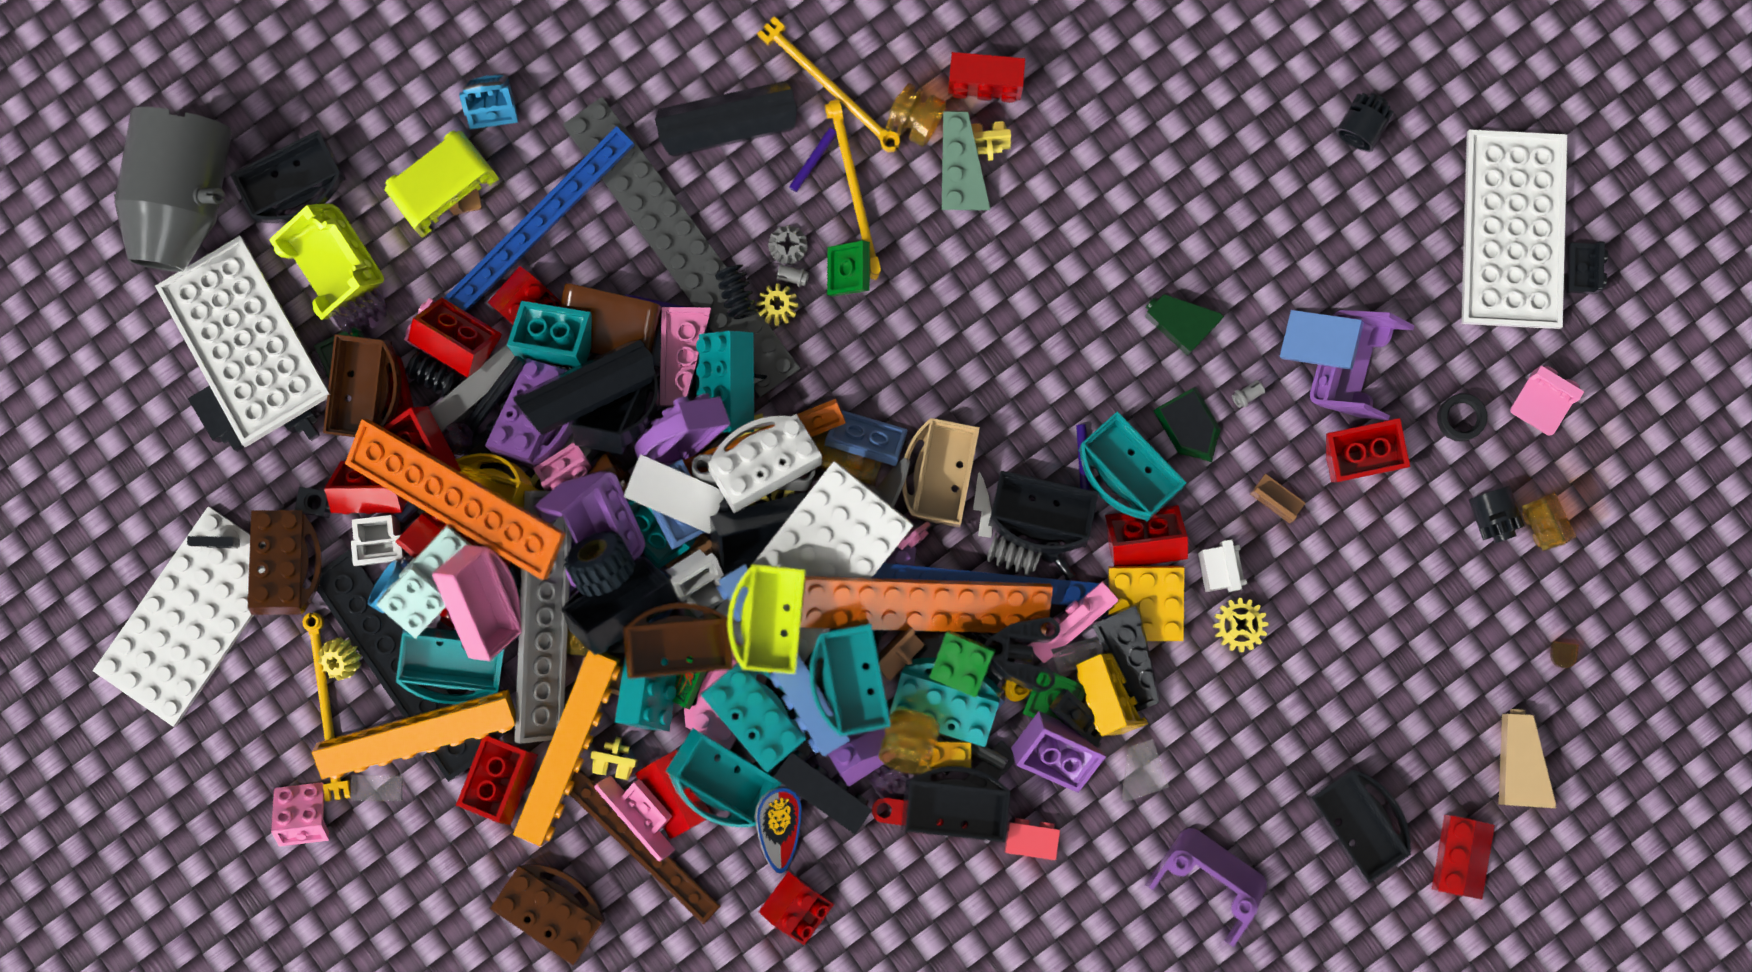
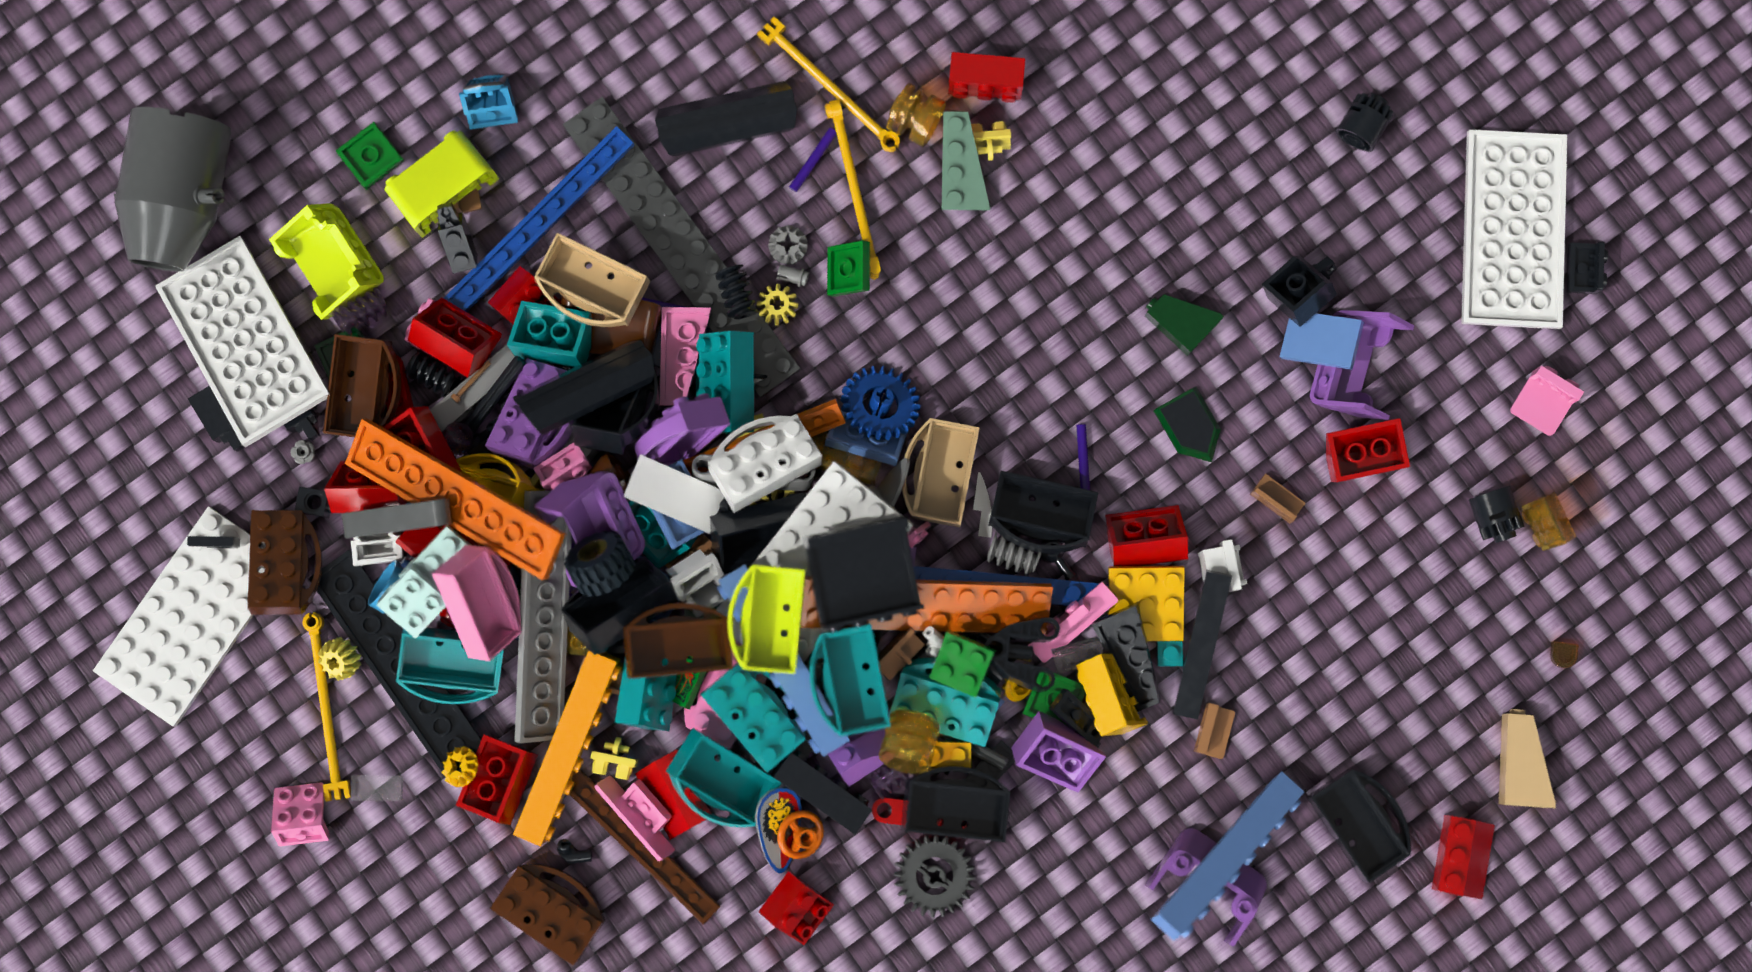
black piece [230,130,346,223] -> none
light orange brick [312,690,516,779] -> none
coral brick [1005,818,1060,860] -> none
teal piece [1078,411,1186,522] -> none
clear wing [1122,739,1169,803] -> none
light yellow gear [1213,598,1269,652] -> none
light grey pin [1232,380,1265,408] -> none
black tyre [1437,393,1487,442] -> none
none -> light grey plate [291,440,315,464]
none -> green tile [335,122,405,190]
none -> dark grey beam [341,498,452,538]
none -> black hinge [437,202,478,274]
none -> yellow gear [441,747,478,787]
none -> medium nougat piece [450,361,491,403]
none -> tan piece [534,233,650,327]
none -> black arm [557,839,592,864]
none -> orange piece [777,810,824,859]
none -> black panel [803,516,924,633]
none -> blue gear [840,366,921,440]
none -> dark grey gear [893,835,976,918]
none -> white arm [923,626,945,658]
none -> medium blue brick [1151,771,1304,941]
none -> teal plate [1157,641,1183,667]
none -> black tile [1173,570,1232,720]
none -> medium nougat panel [1193,703,1235,759]
none -> black hinge [1262,255,1337,327]

